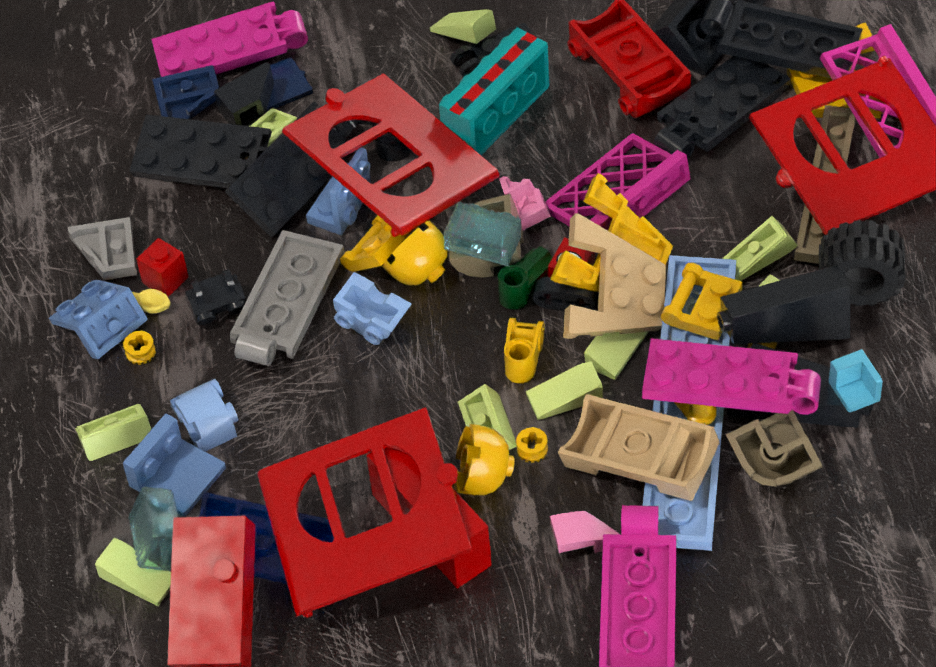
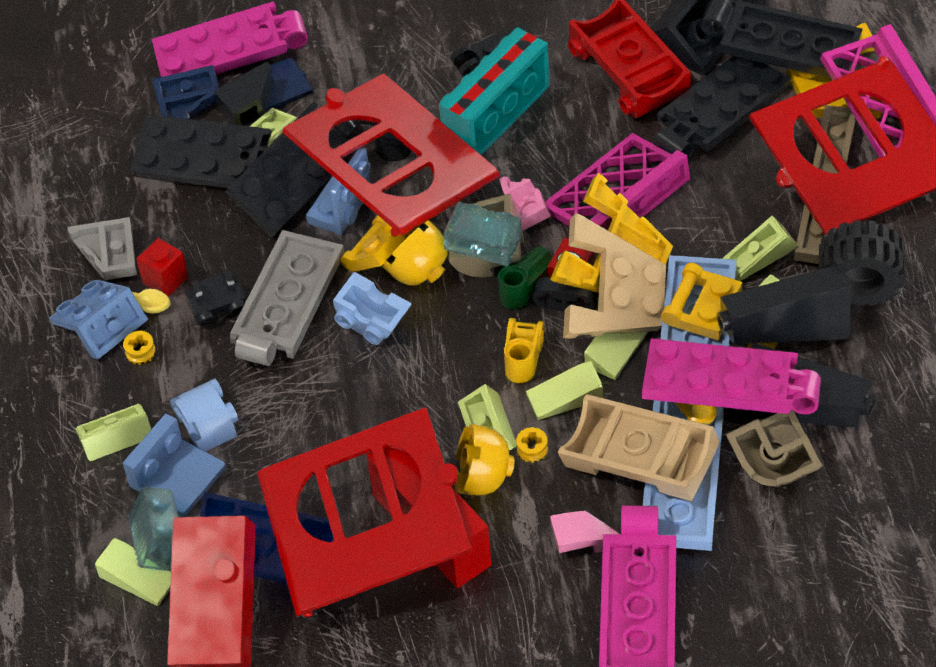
yellowish green slope [430,9,496,44] -> none
medium azure panel [829,349,883,412] -> none

